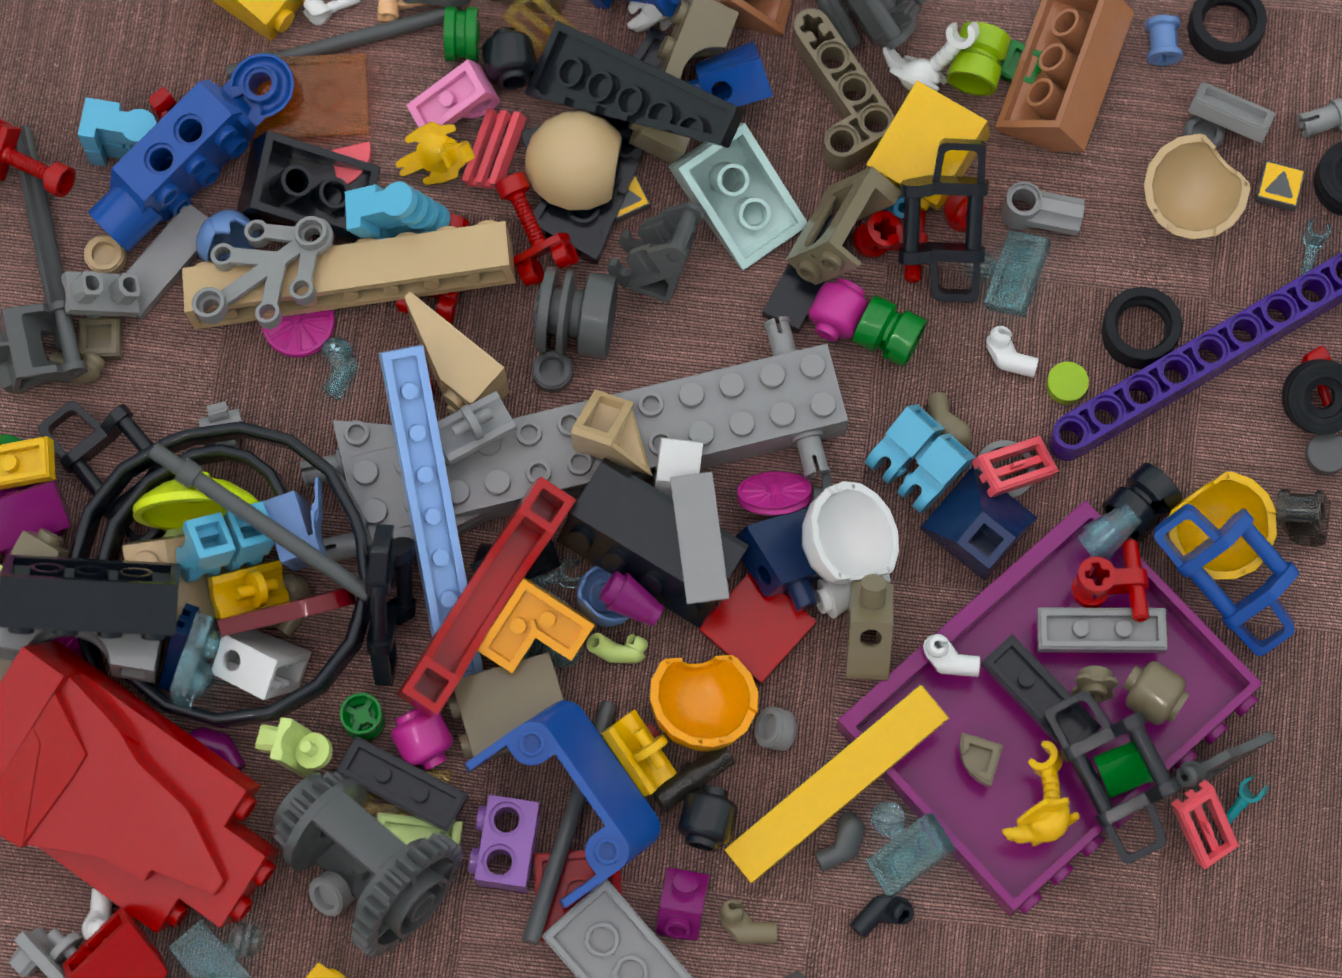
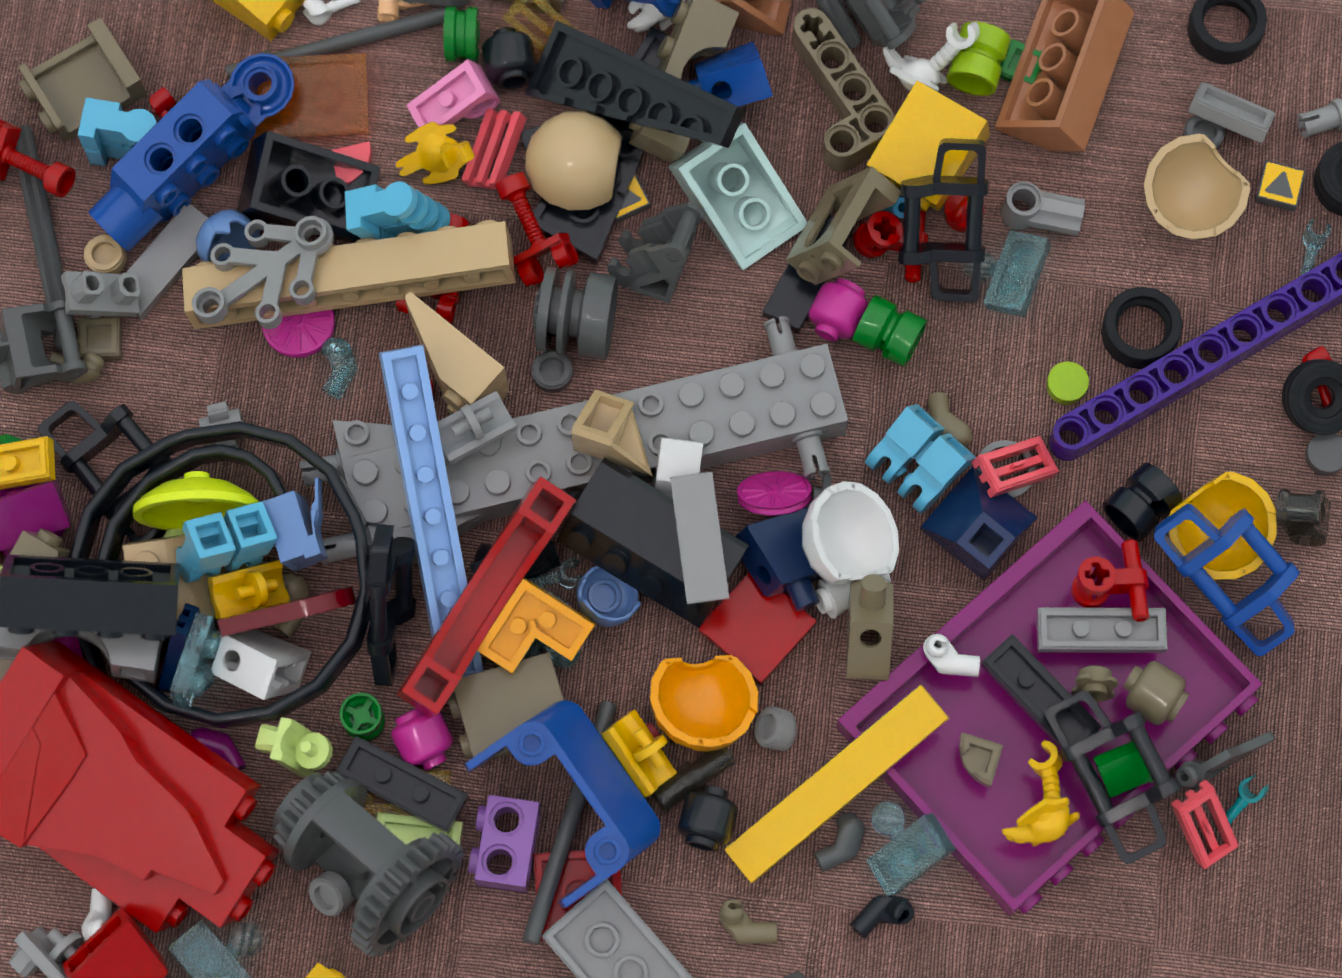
dark grey bar [147,442,368,601] -> none
yellowish green arm [587,633,648,664] -> none
magenta cone [598,571,664,627] -> none
magenta bracket [656,867,709,941] -> none
white arm [986,326,1039,378] -> none
clear light blue cone [1077,503,1142,559] -> none
medium blue bush [1144,15,1183,66] -> none
none -> dark tan panel [18,17,147,143]

